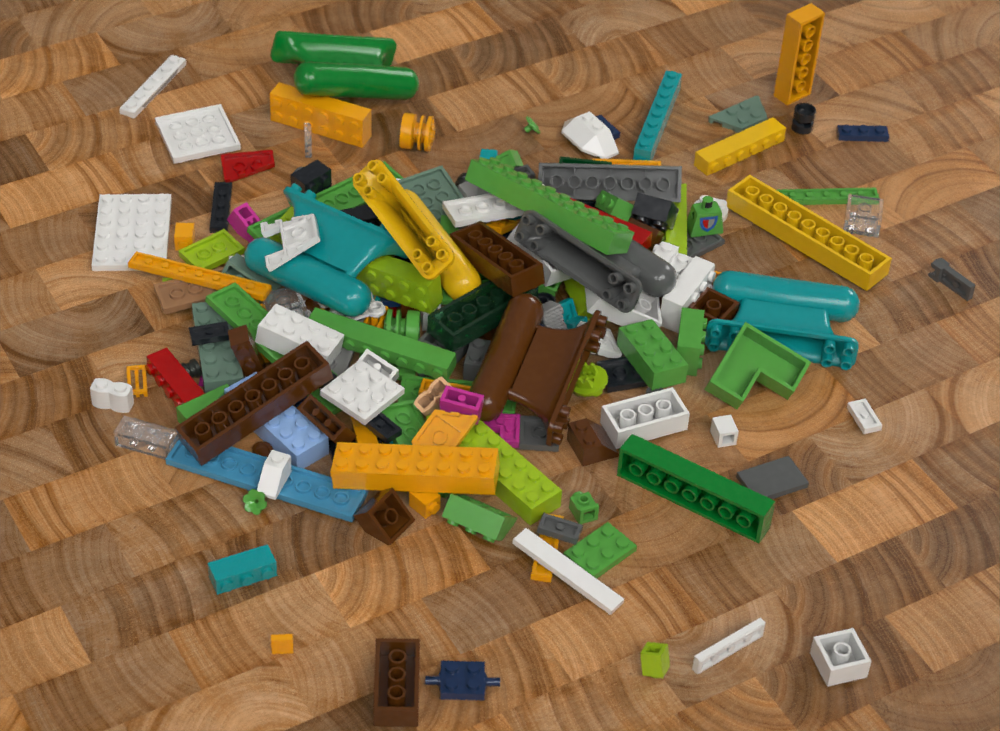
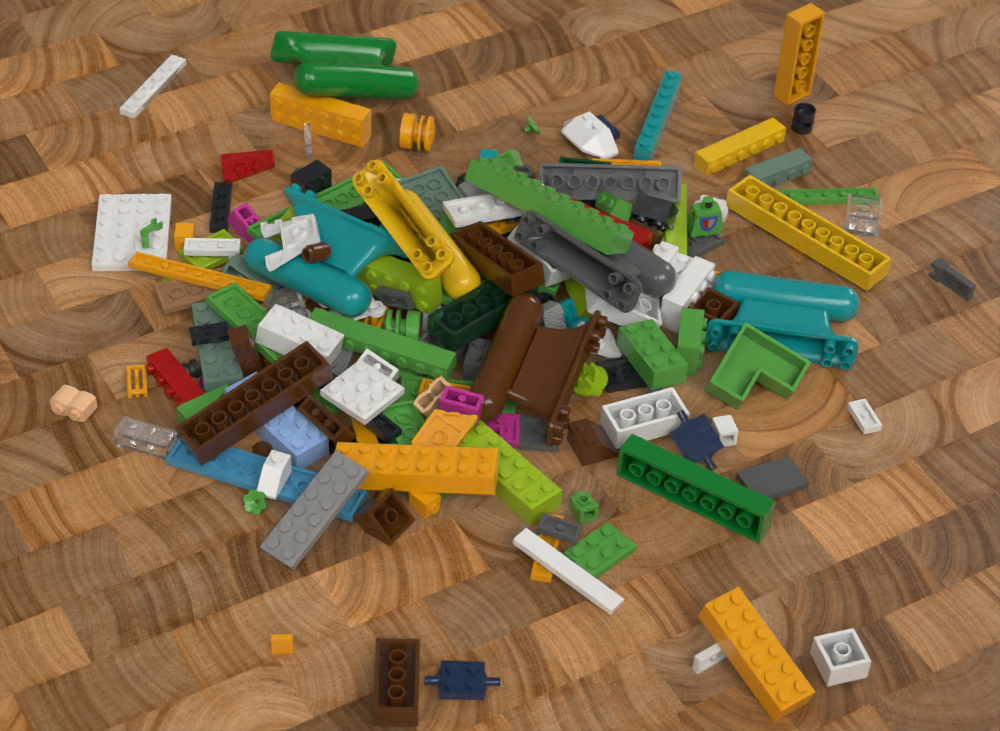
white brick [90,378,134,413] -> none
white plate [155,104,241,164] -> none
teal brick [207,544,277,595] -> none
bright green slope [442,493,517,543] -> none
lime brick [640,642,670,678] -> none
sand green wing [708,95,768,133] -> none
dark blue plate [836,125,890,142] -> none
none -> light nougat brick [50,385,98,422]
none -> bright green arm [140,218,163,248]
none -> white plate [184,238,241,257]
none -> light grey plate [260,450,369,570]
none -> reddish brown brick [302,242,331,264]
none -> dark grey tile [375,286,415,310]
none -> dark blue plate [670,409,724,471]
none -> light orange brick [698,587,815,722]
none -> sand green brick [744,148,813,187]

